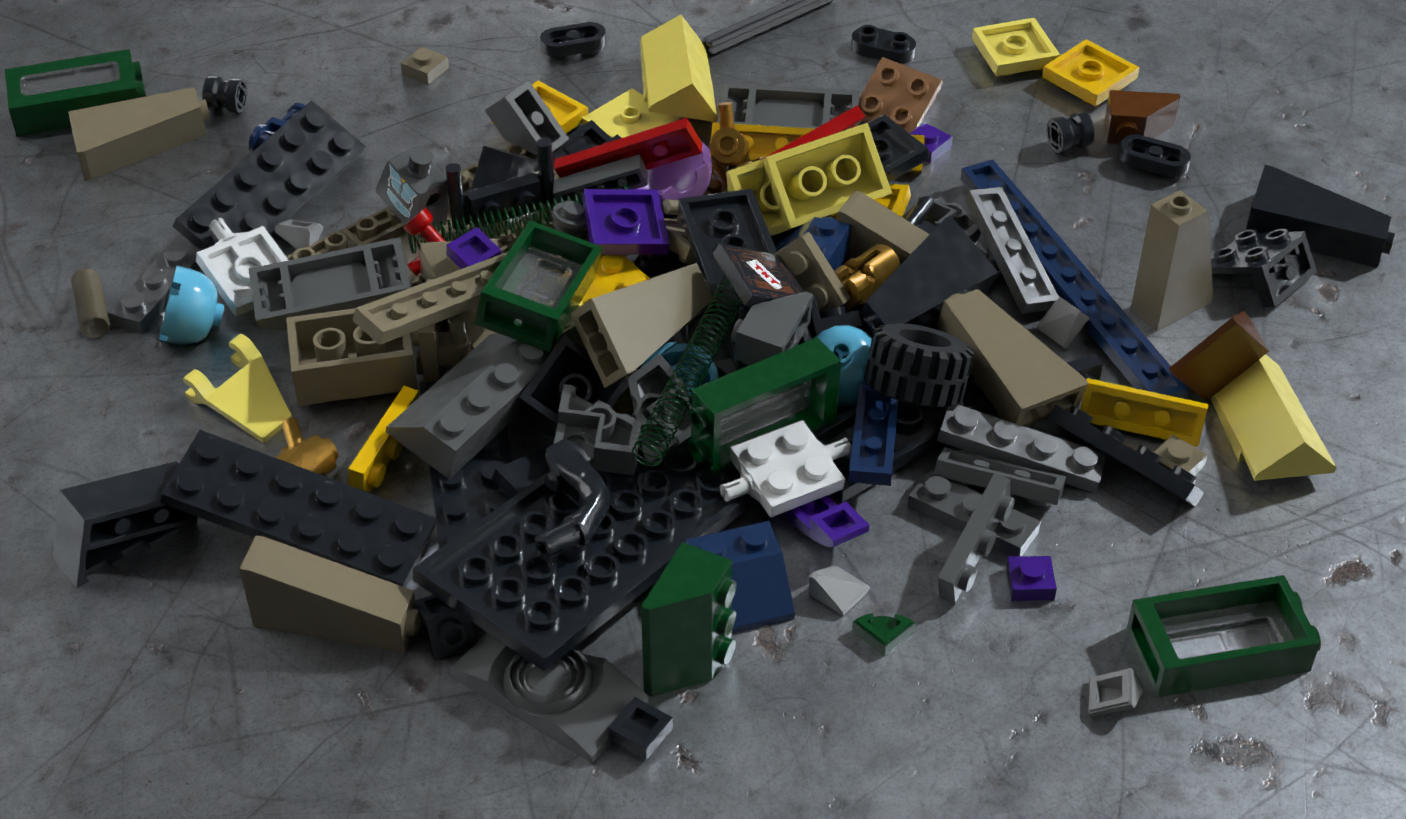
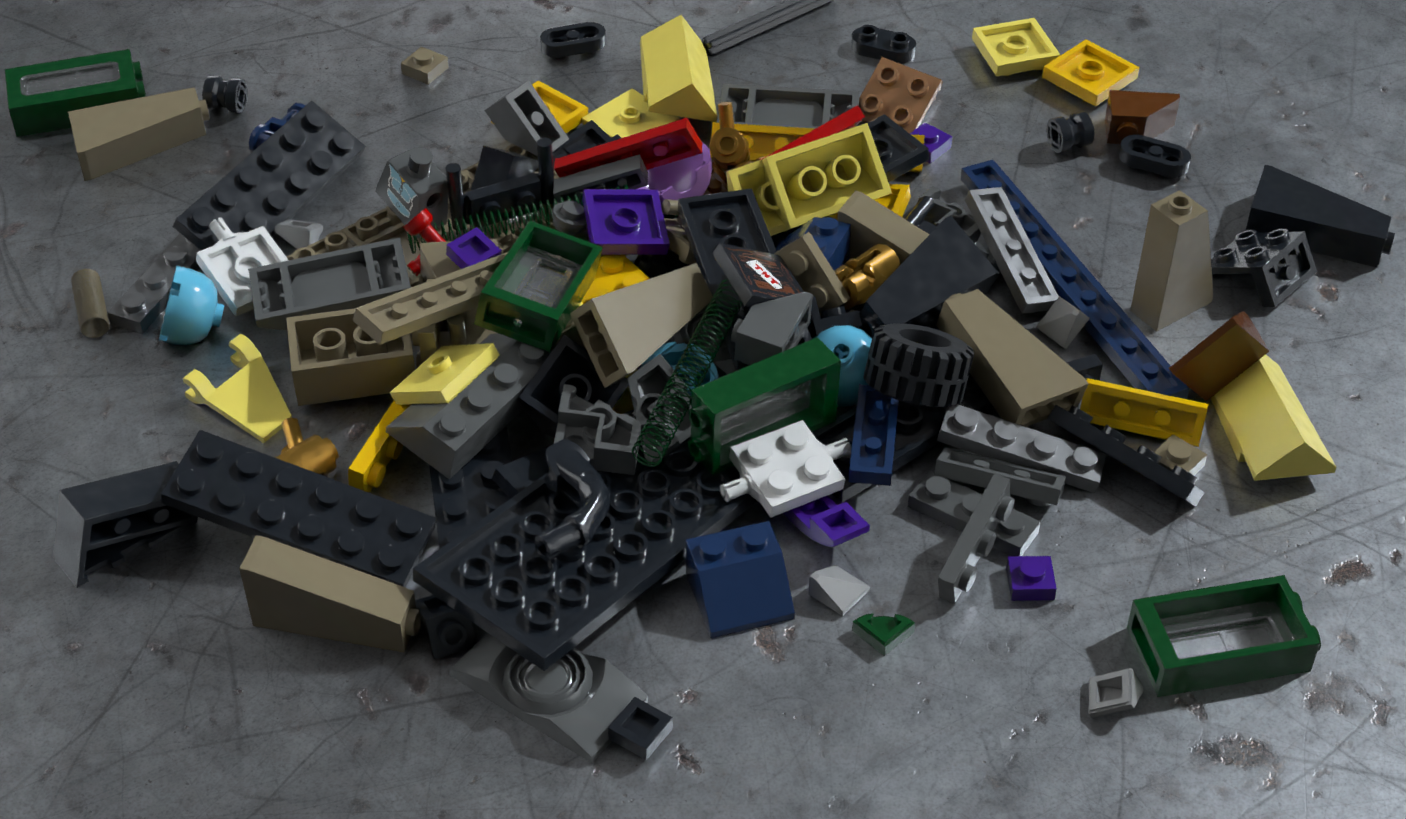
dark green slope [641,542,737,697] -> none
none -> light yellow plate [390,343,500,405]

